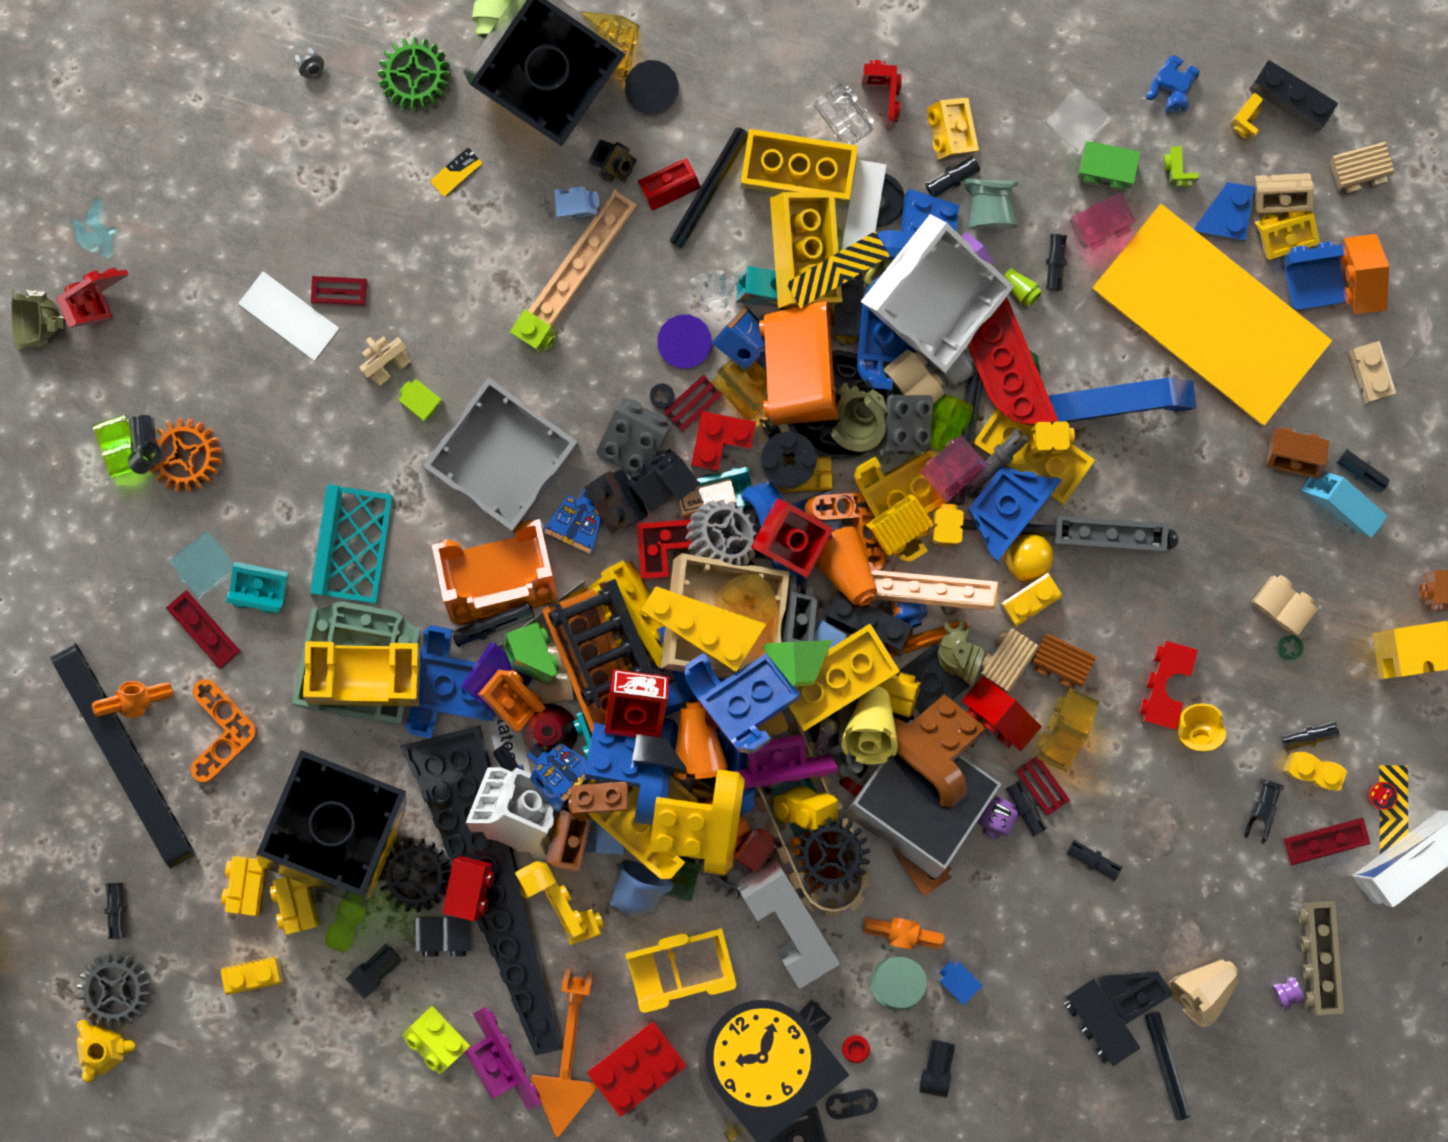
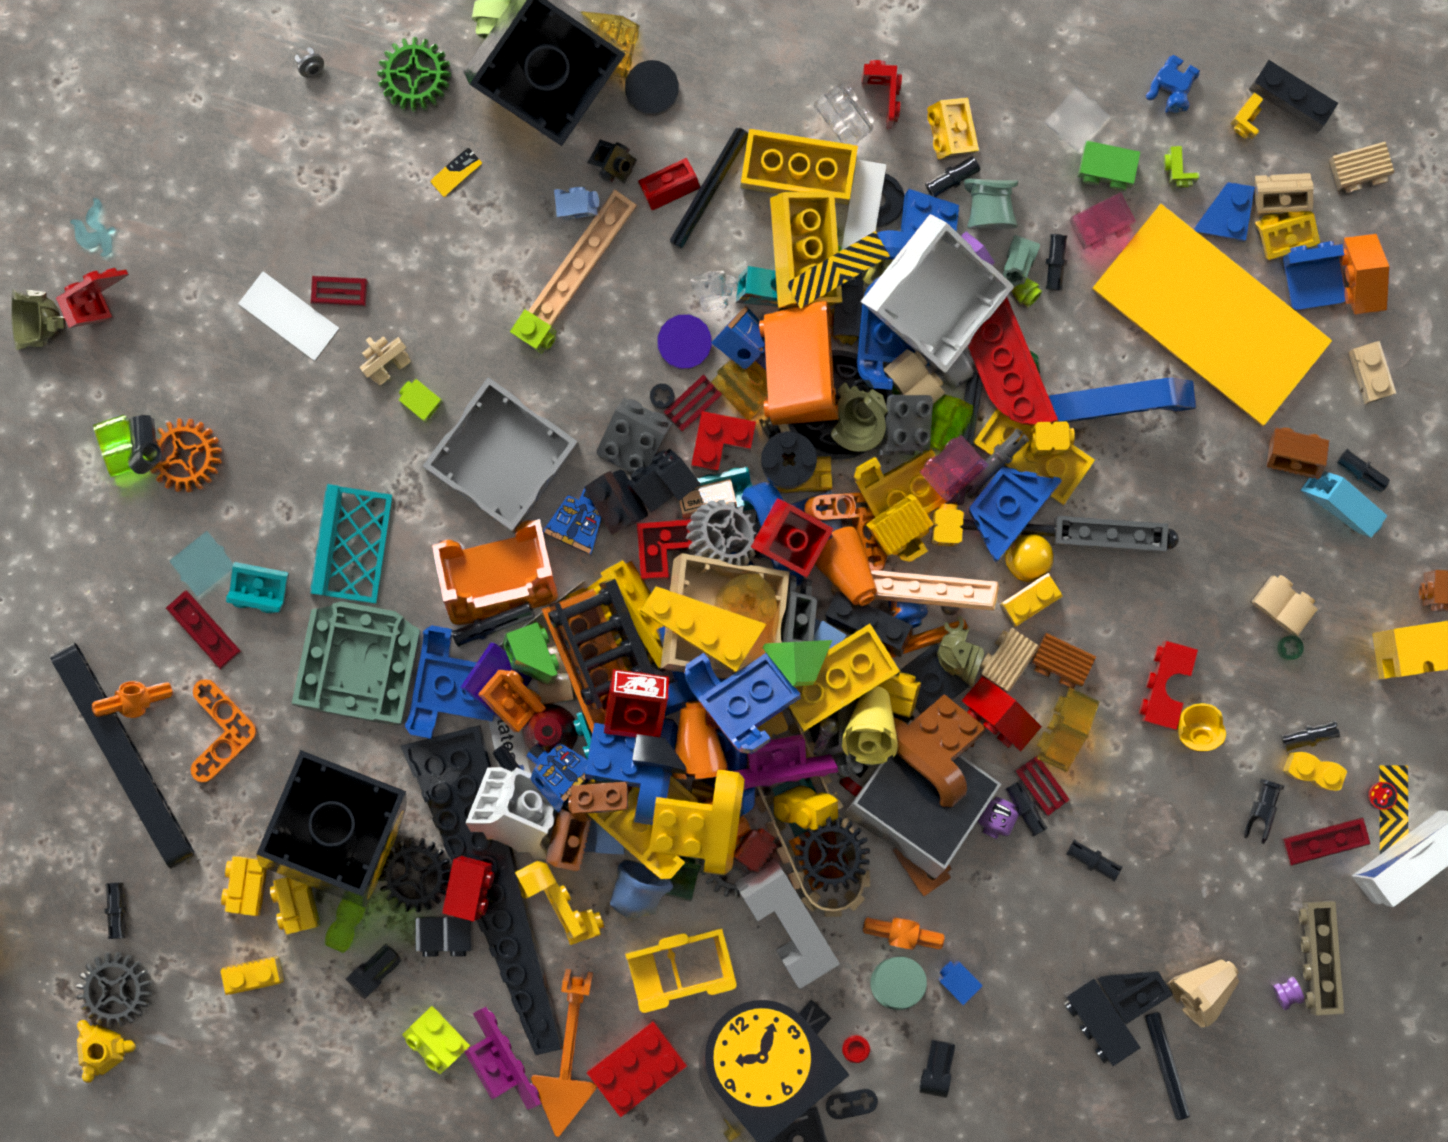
yellow piece [303,641,420,706] -> none
none -> sand green piece [1003,235,1040,287]

